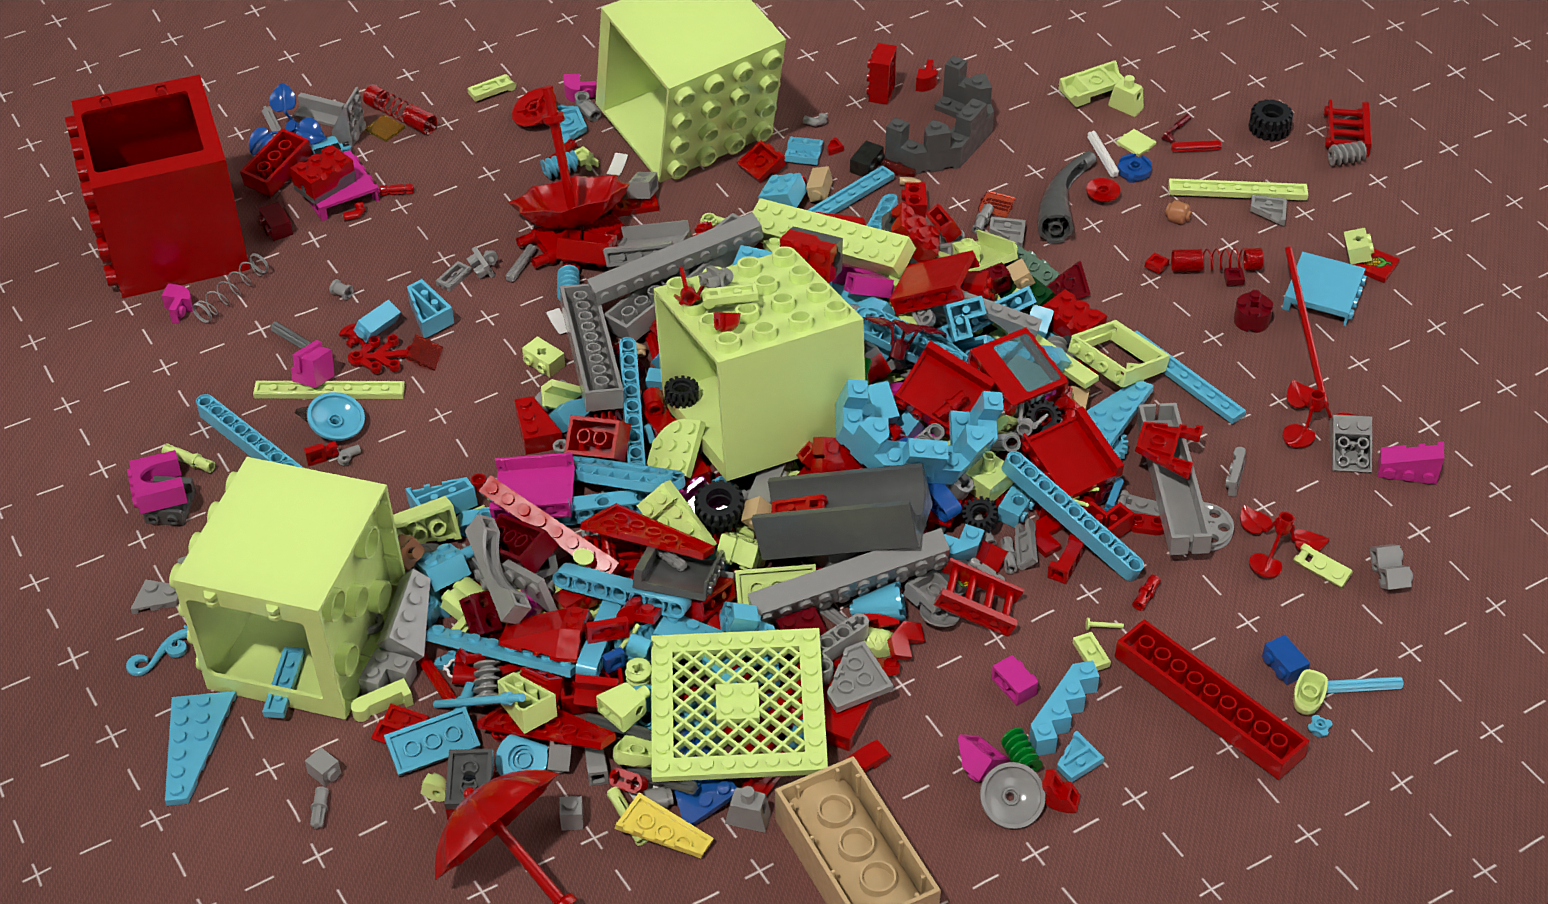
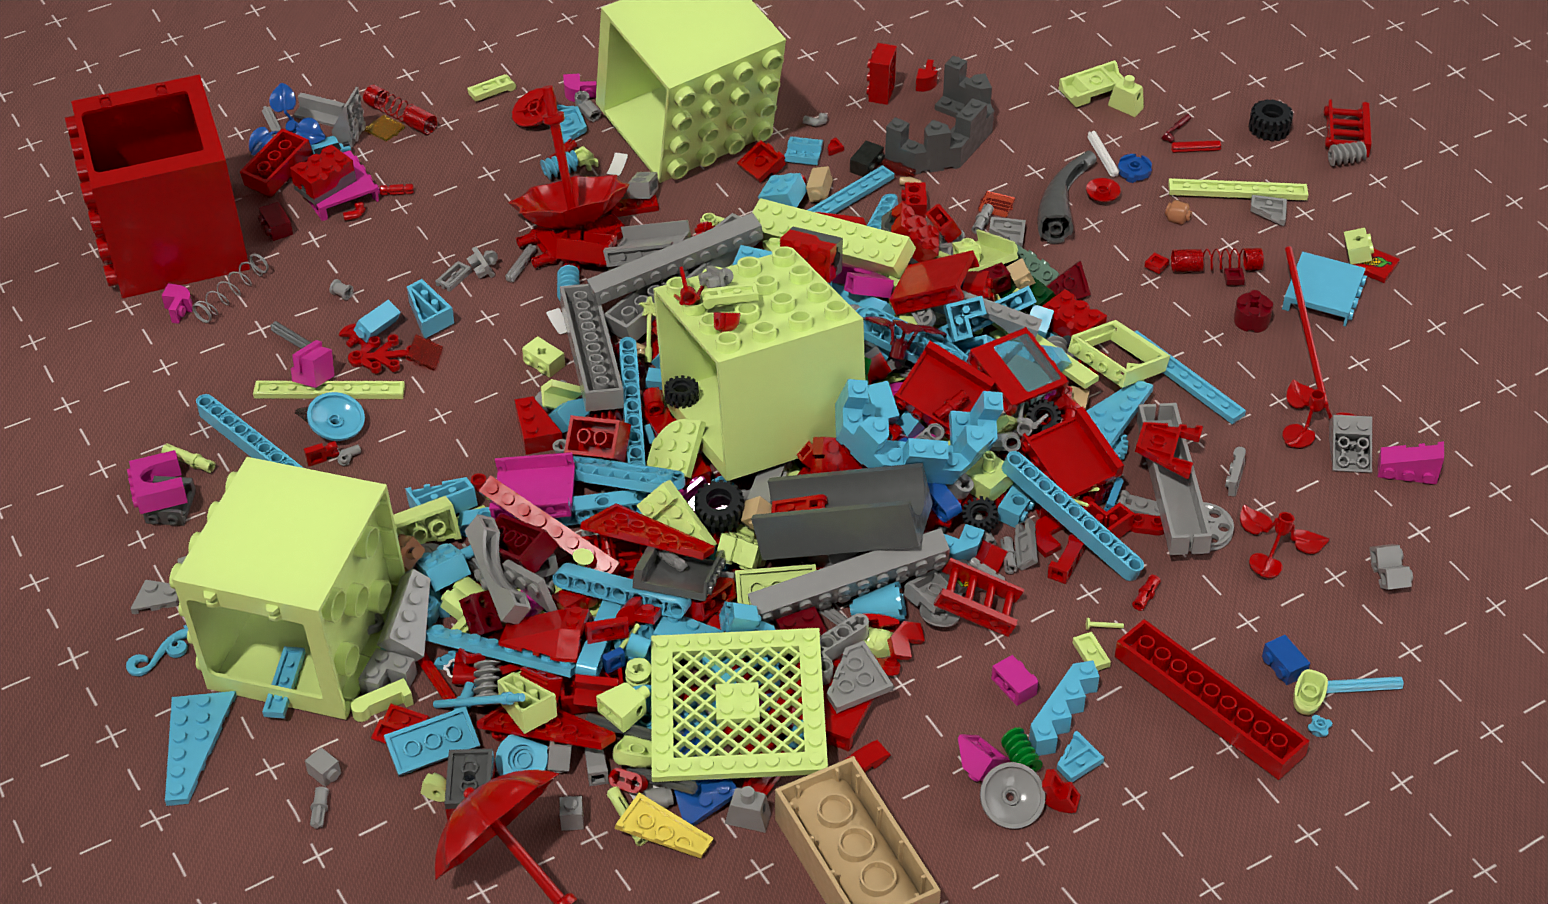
yellowish green piece [1116,129,1157,157] -> none
yellowish green plate [1293,543,1353,589] -> none
none -> yellowish green piece [639,296,656,363]

